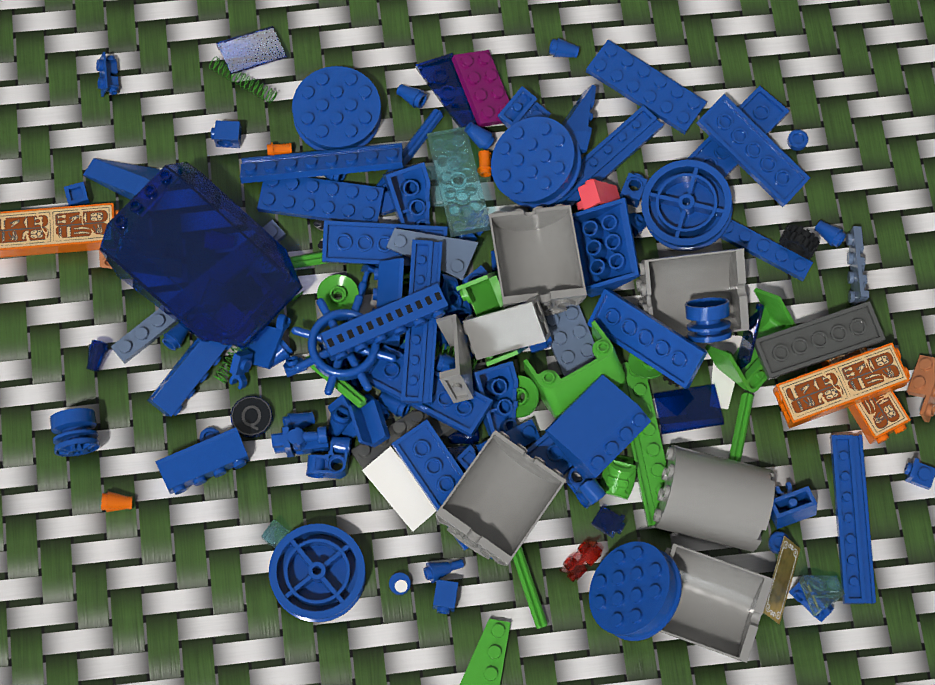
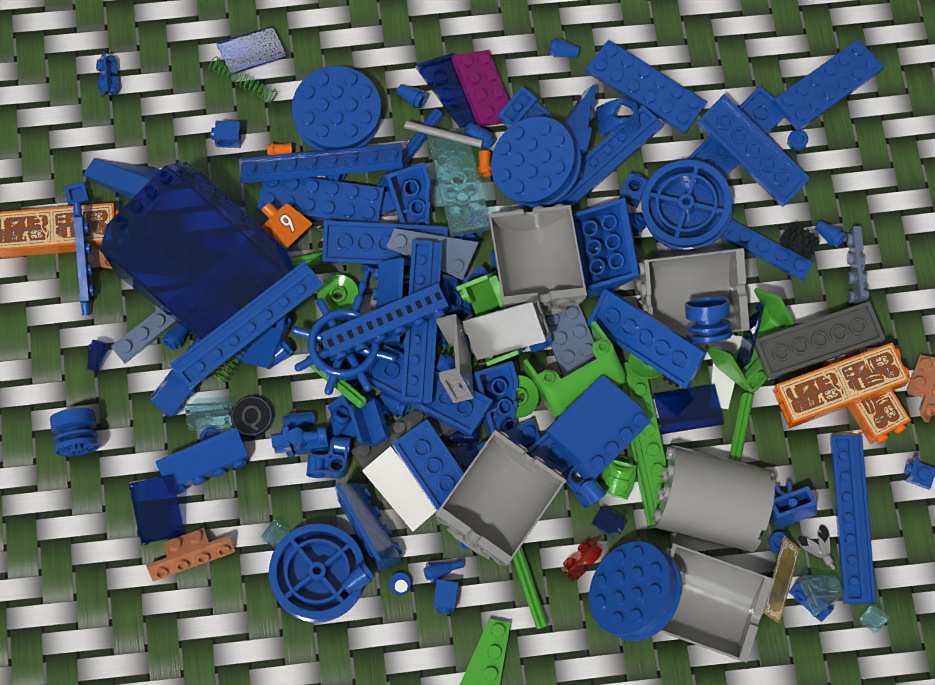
orange cone [101,491,133,512] -> none
blue plate [229,350,253,389] -> none
blue plate [283,356,307,378] -> none
blue tile [455,444,476,471] -> none
coral brick [576,179,620,211] -> none
none -> plate [72,203,95,315]
none -> clear blue piece [128,474,185,545]
none -> nougat bracket [146,528,235,581]
none -> blue plate [170,261,324,390]
none -> clear light blue hinge [185,402,231,431]
none -> orange torso [261,202,312,254]
none -> blue slope [335,483,403,574]
none -> blue cone [341,563,375,594]
none -> light grey bar [404,121,483,148]
none -> blue piece [596,98,640,137]
none -> blue plate [772,39,885,132]
none -> light grey piece [797,525,836,570]
none -> clear light blue slope [859,605,889,633]

